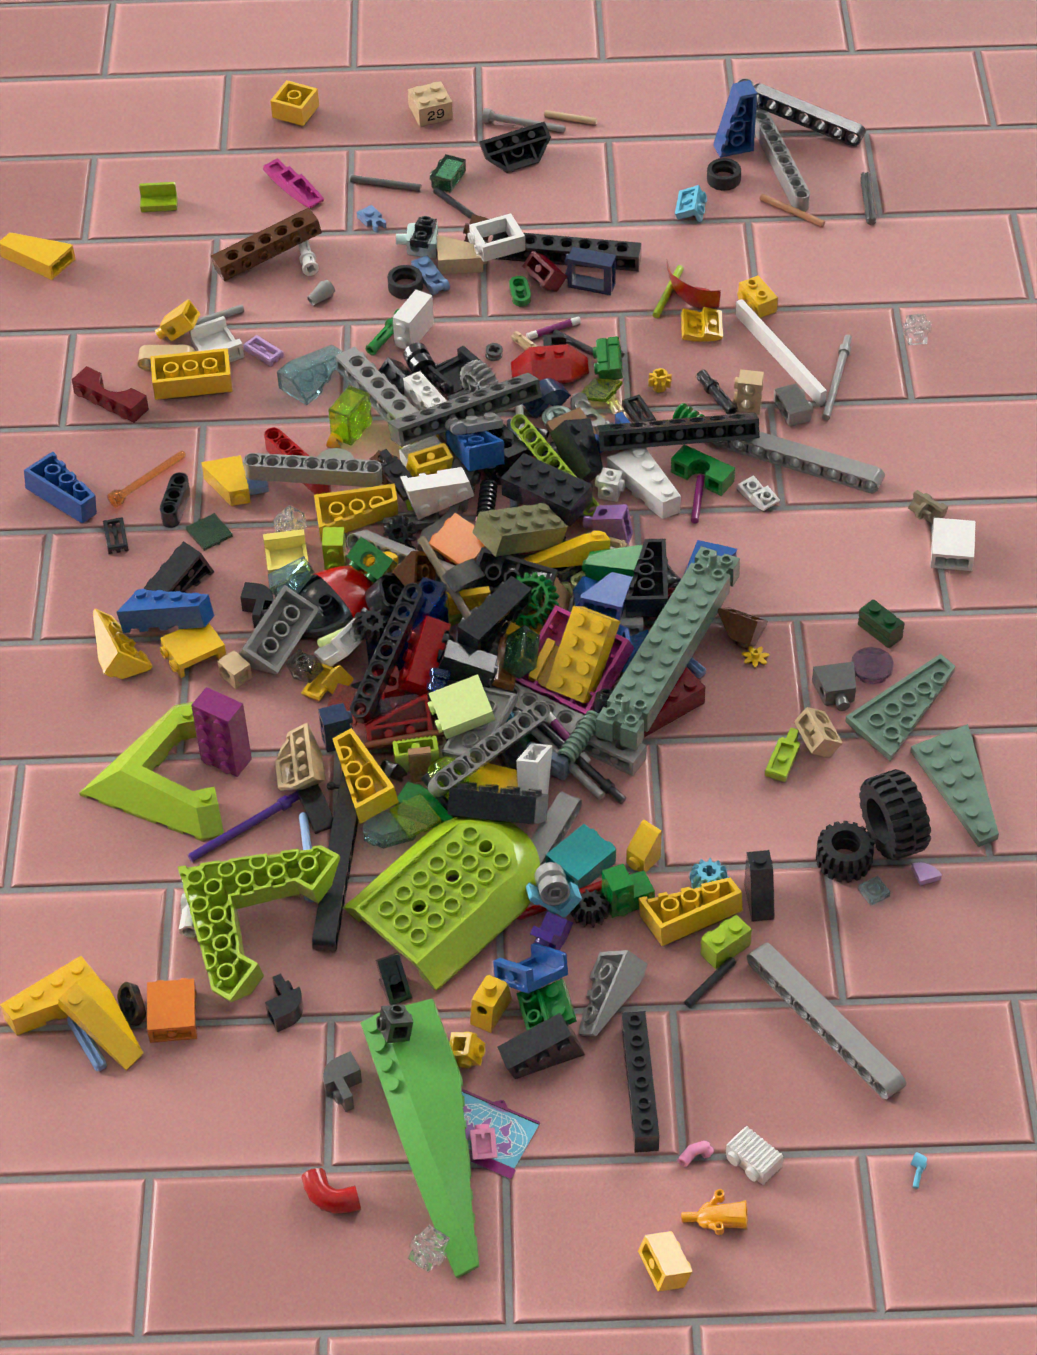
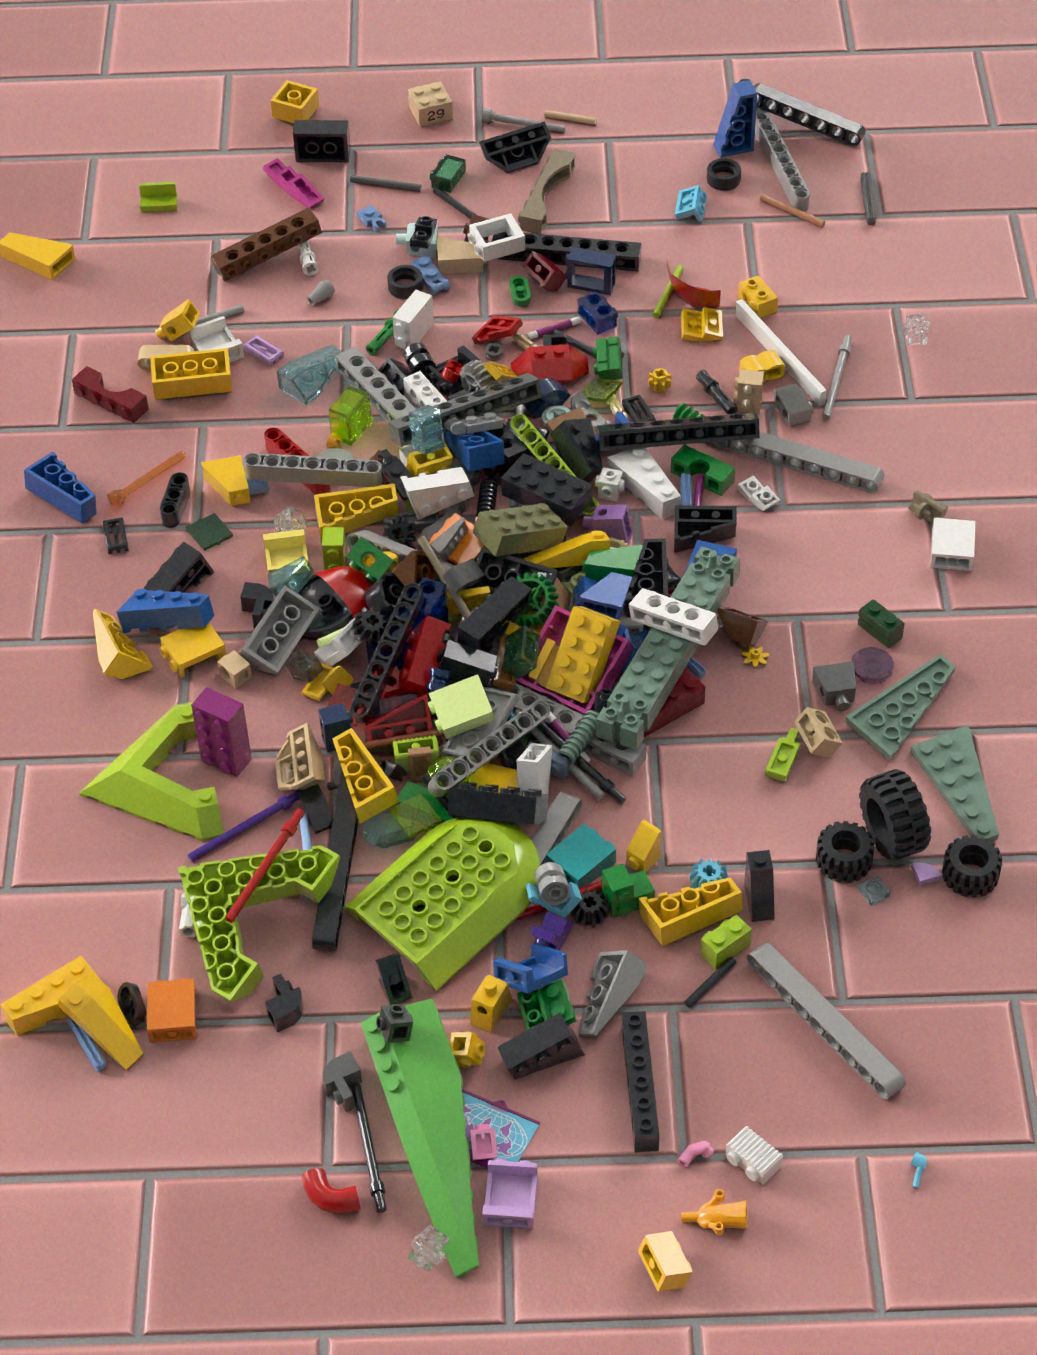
none -> red bar [225,809,305,923]
none -> black brick [293,120,351,163]
none -> black bar [351,1083,387,1213]
none -> clear light blue brick [408,405,445,455]
none -> dark grey slope [430,518,469,563]
none -> red beam [441,359,463,383]
none -> red wing [472,316,523,344]
none -> lavender panel [482,1159,538,1229]
none -> yellow tile [484,361,517,382]
none -> dark tan arch [518,149,575,234]
none -> clear blue brick [577,291,618,335]
none -> white brick [629,588,718,646]
none -> black wedge [674,505,737,553]
none -> medium blue axle [680,473,692,505]
none -> yellow brick [739,350,785,382]
none -> black tyre [942,835,1002,897]

